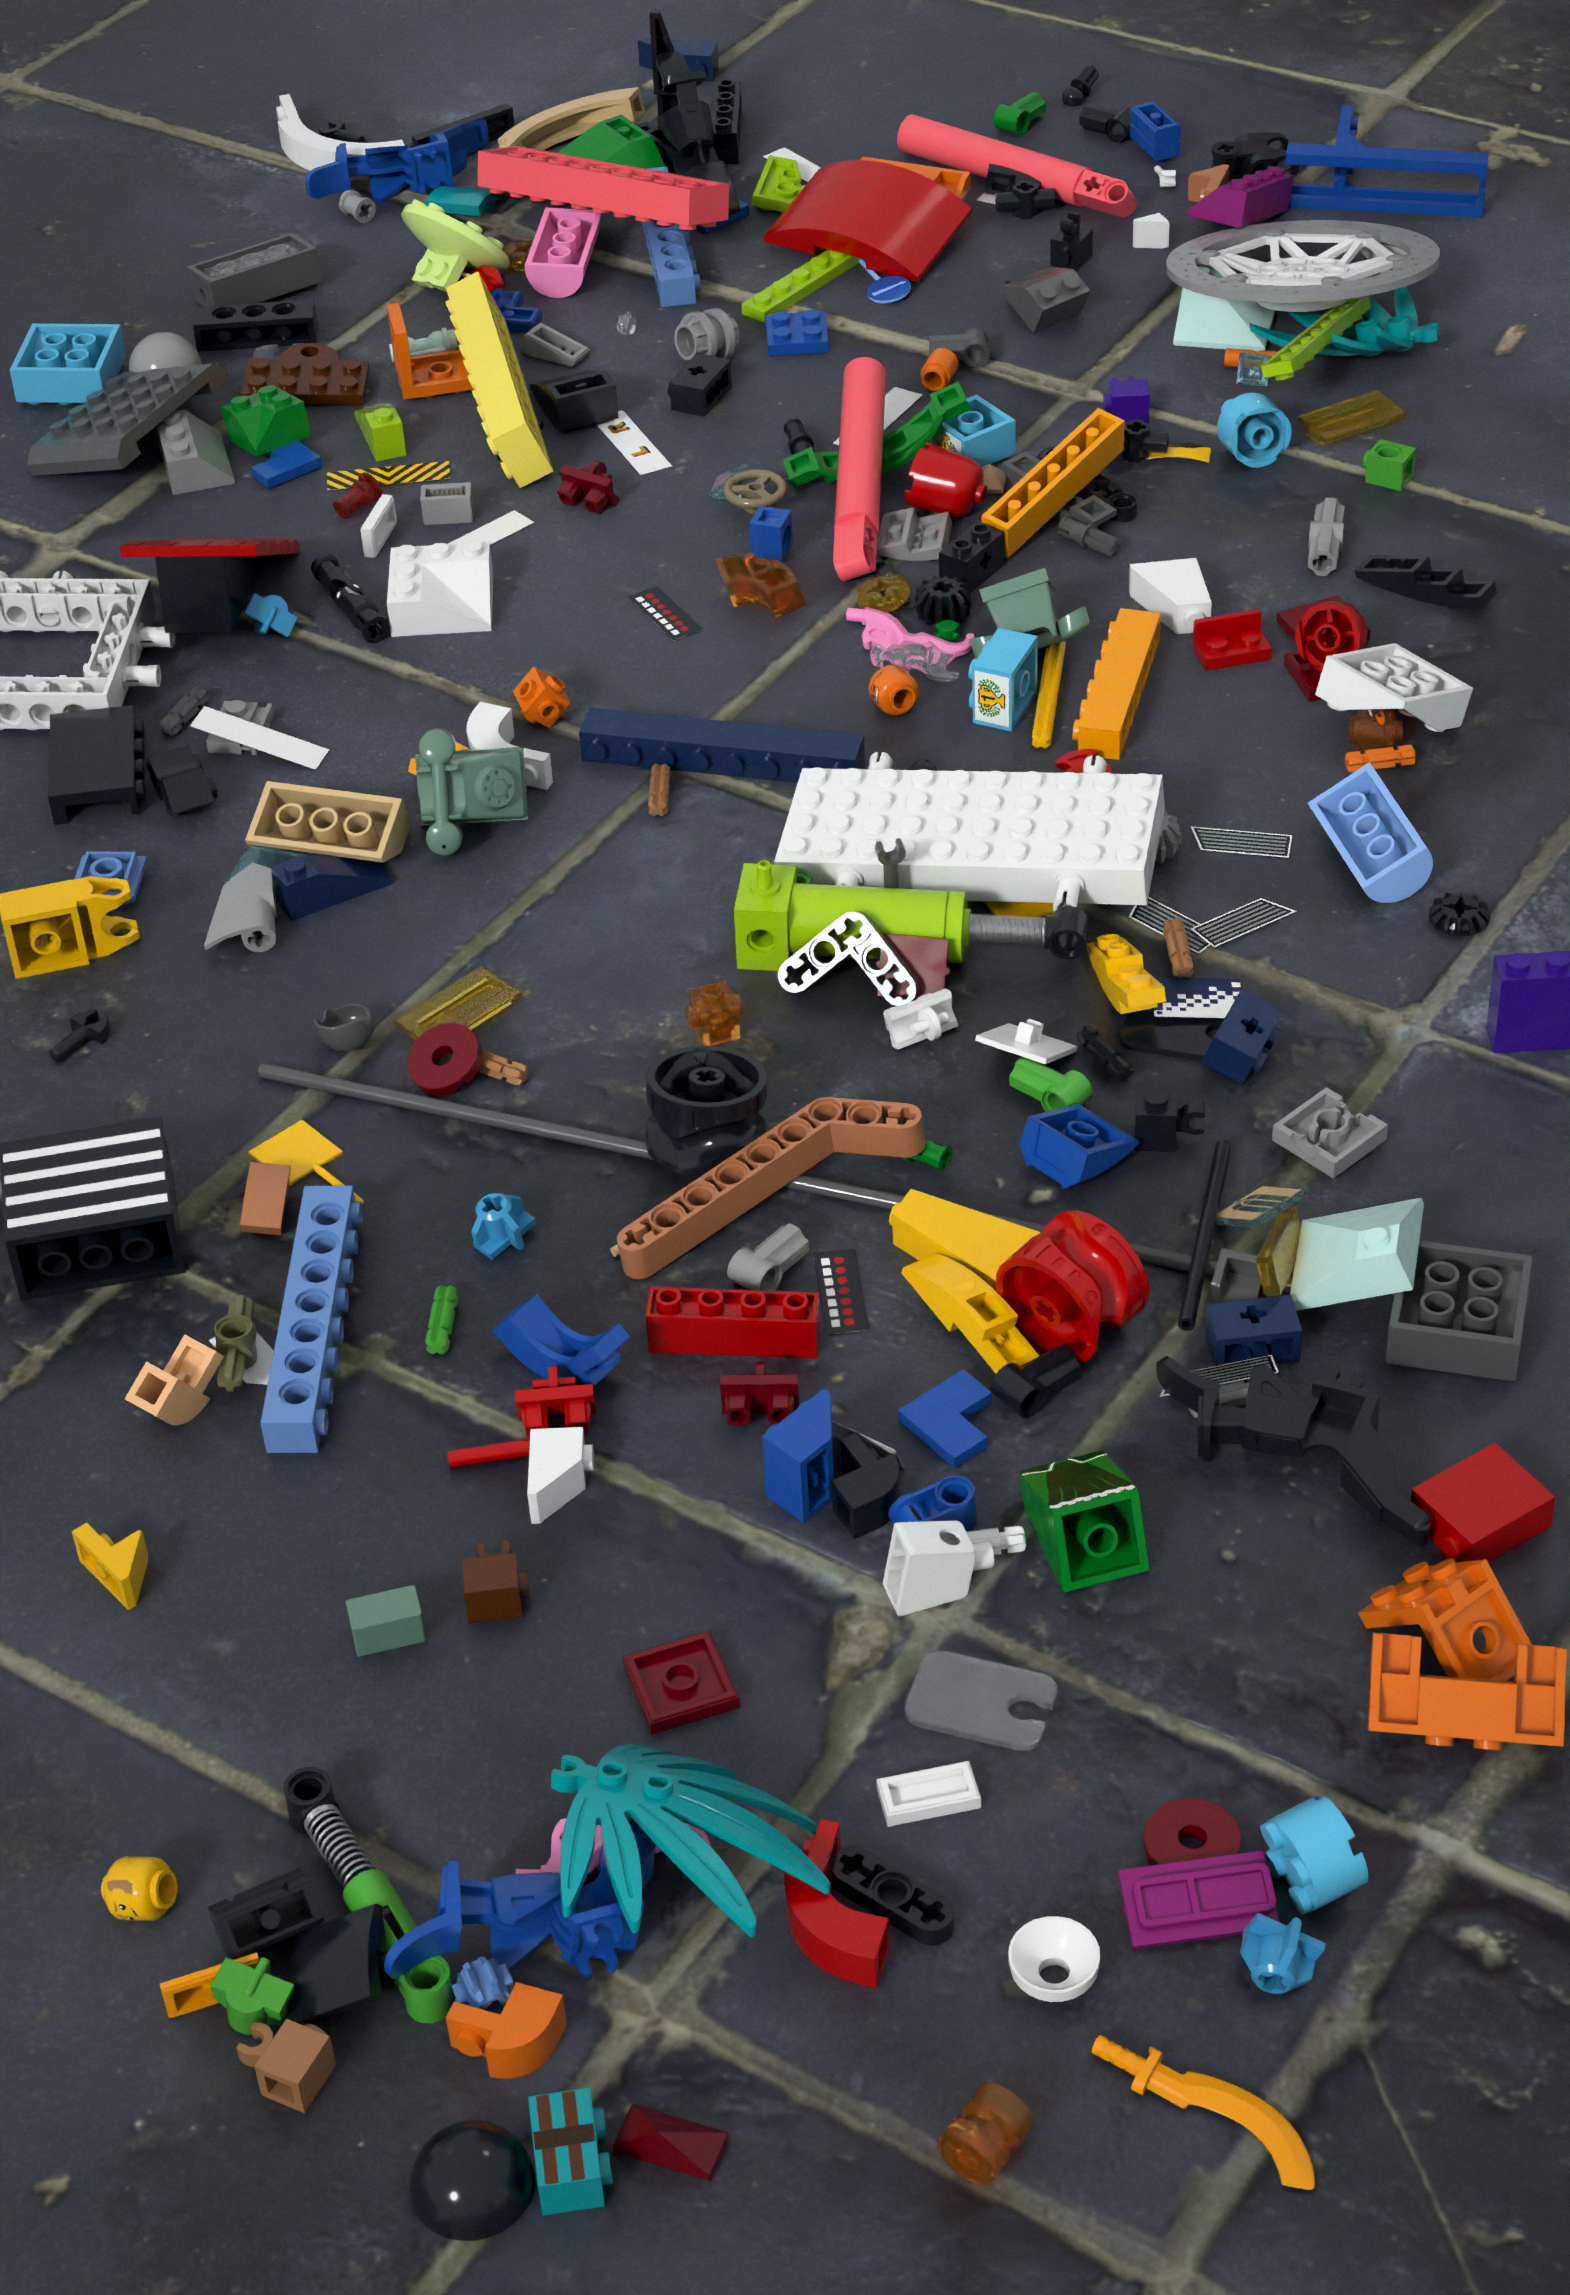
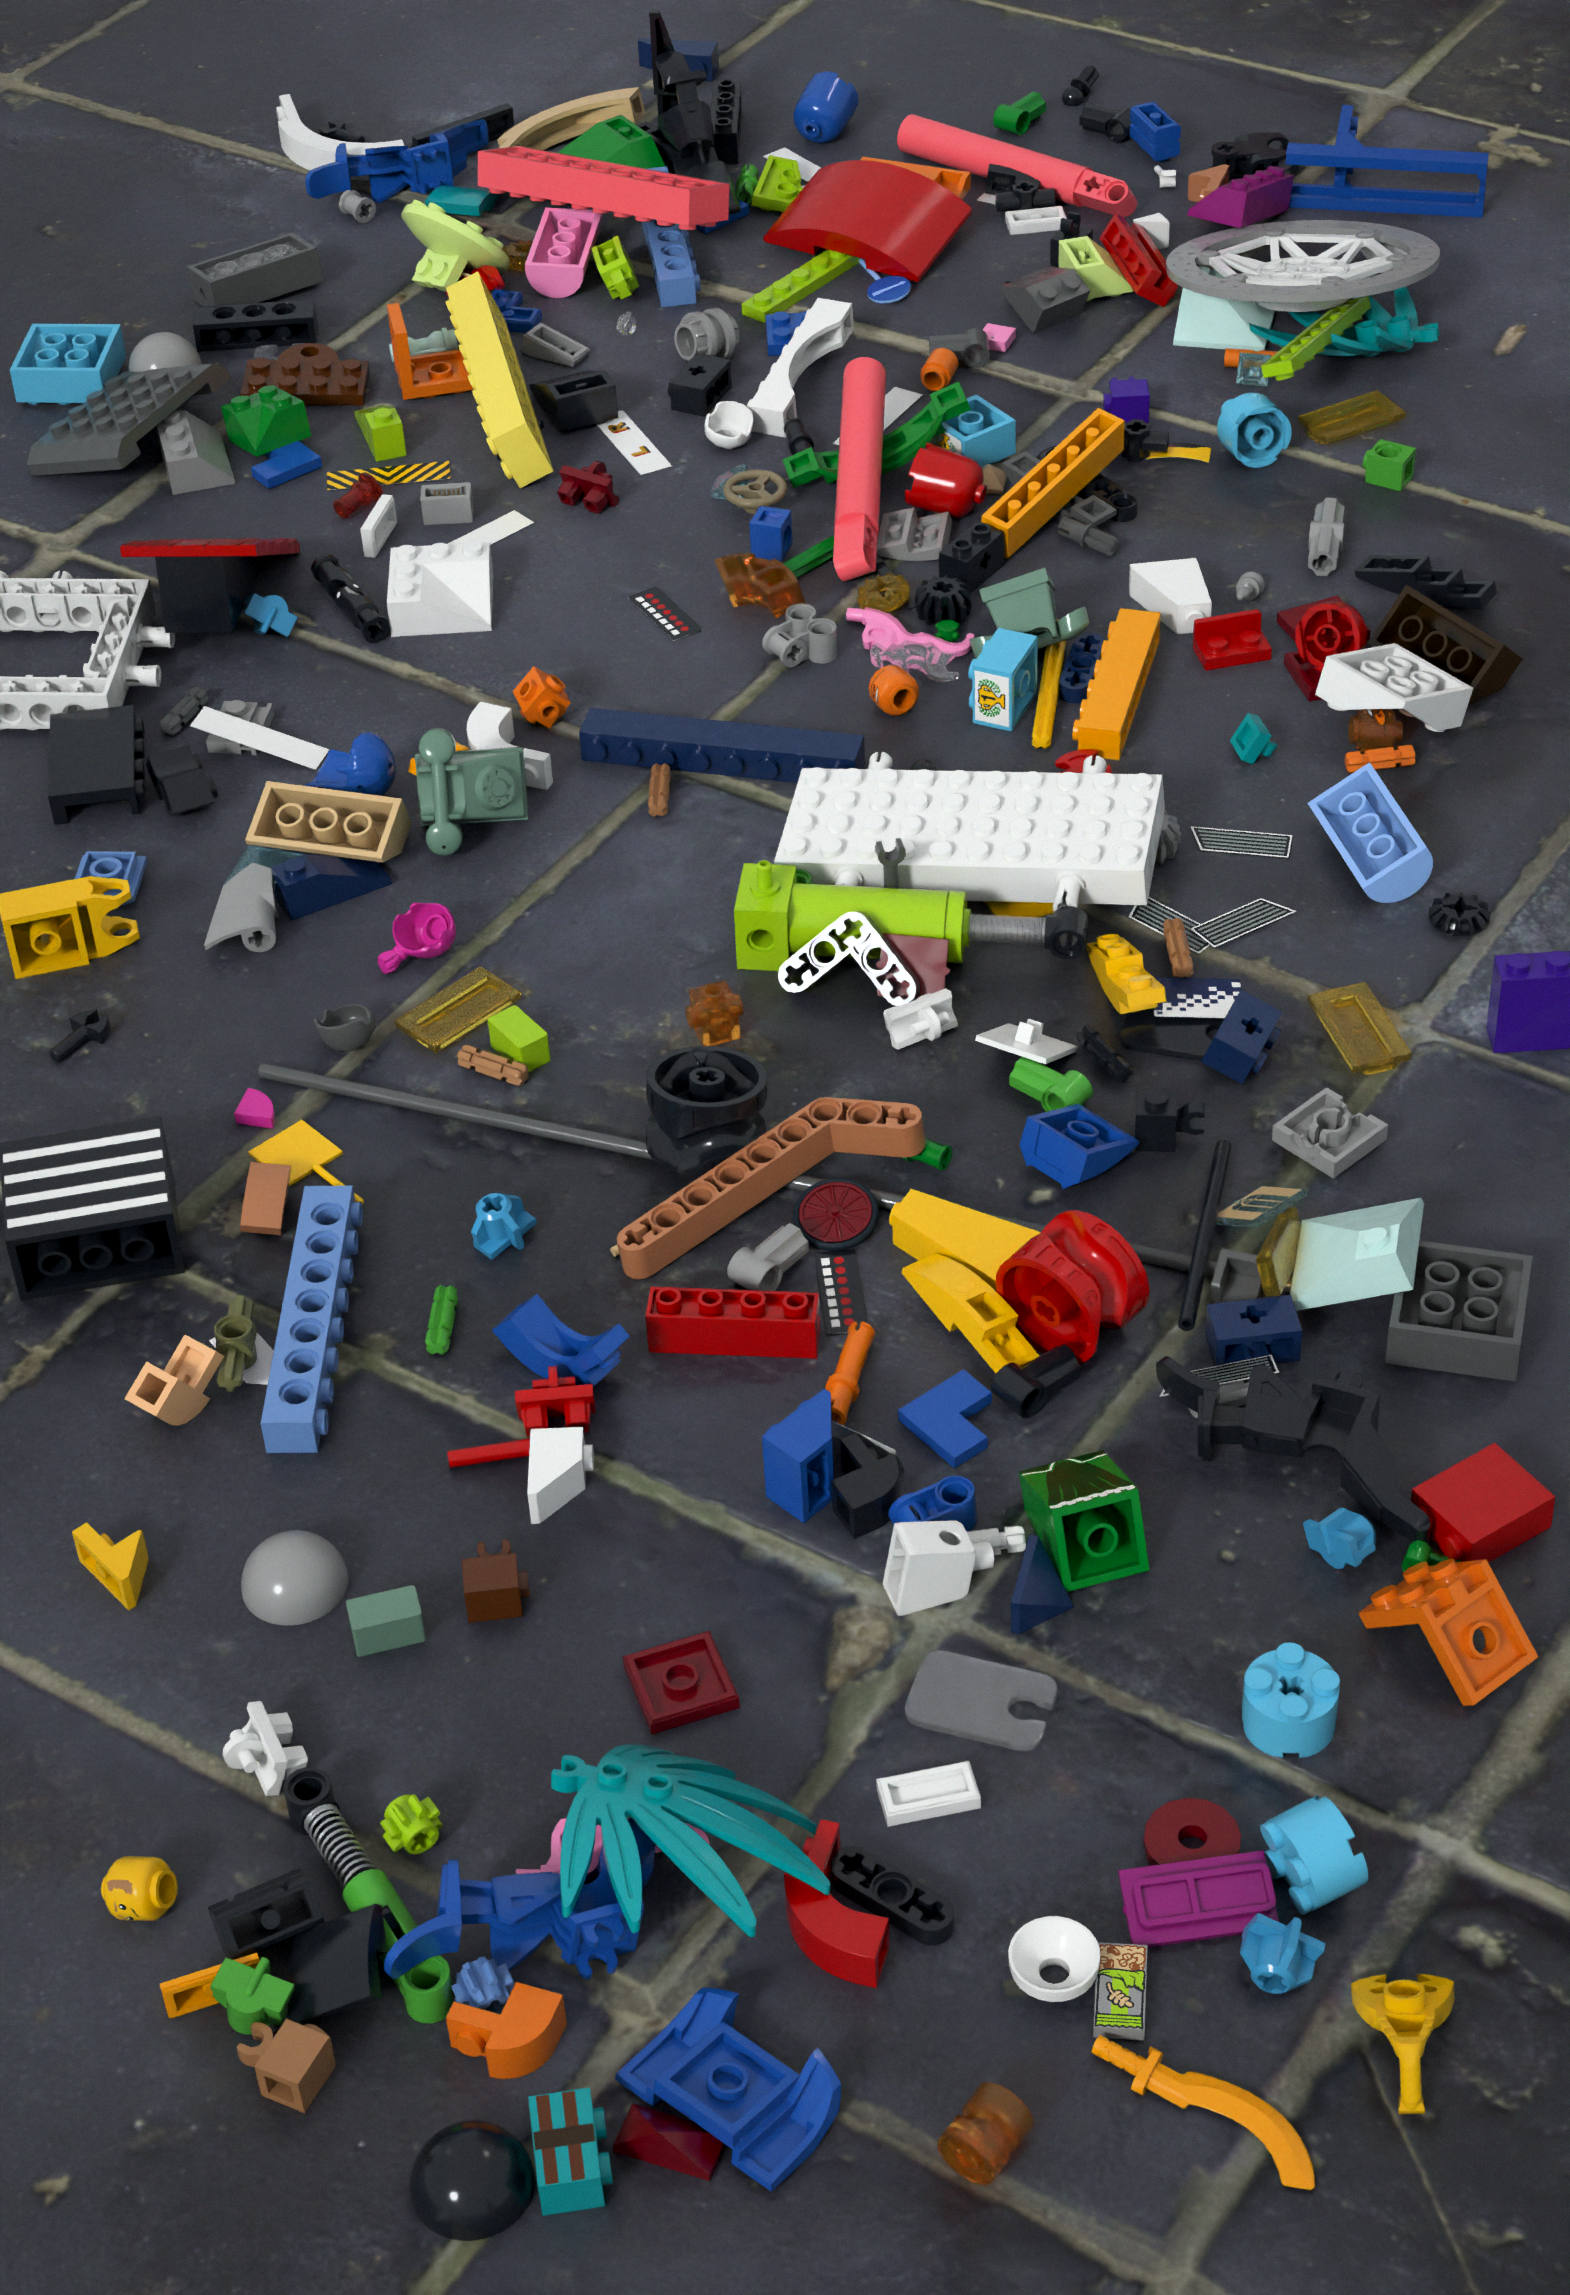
dark red tile [406,1023,484,1096] -> none
dark red hips [720,1362,800,1426] -> none
orange bracket [1367,1632,1567,1750] -> none
none -> white hips [223,1701,308,1796]
none -> dark pink tile [234,1088,275,1129]
none -> light grey piece [241,1530,349,1625]
none -> blue piece [304,732,396,796]
none -> dark pink hair [377,903,456,974]
none -> lime gear [380,1794,443,1854]
none -> lime piece [487,1005,551,1072]
none -> lime hinge [591,235,640,300]
none -> blue piece [615,1988,841,2192]
none -> white hair [704,401,754,450]
none -> bright green pin [736,164,759,204]
none -> white arch [747,298,854,438]
none -> light grey piece [762,603,838,668]
none -> green axle [763,536,834,591]
none -> blue cylinder [793,71,859,144]
none -> dark red wheel [793,1178,879,1251]
none -> orange pin [825,1321,875,1426]
none -> bright pink tile [977,323,1016,352]
none -> white tile [1005,206,1067,235]
none -> dark blue slope [1011,1534,1074,1634]
none -> yellowish green slope [1059,236,1133,301]
none -> dark blue beam [1060,632,1105,703]
none -> tile [1093,1942,1148,2040]
none -> red brick [1099,213,1179,307]
none -> teal tile [1230,713,1278,764]
none -> light grey bar [1236,571,1265,601]
none -> medium azure brick [1242,1642,1340,1758]
none -> dark azure piece [1303,1507,1376,1569]
none -> clear yellow piece [1307,982,1412,1075]
none -> yellow animal [1351,1974,1455,2114]
none -> dark brown slope [1367,585,1523,706]
none -> green hand [1401,1540,1461,1571]

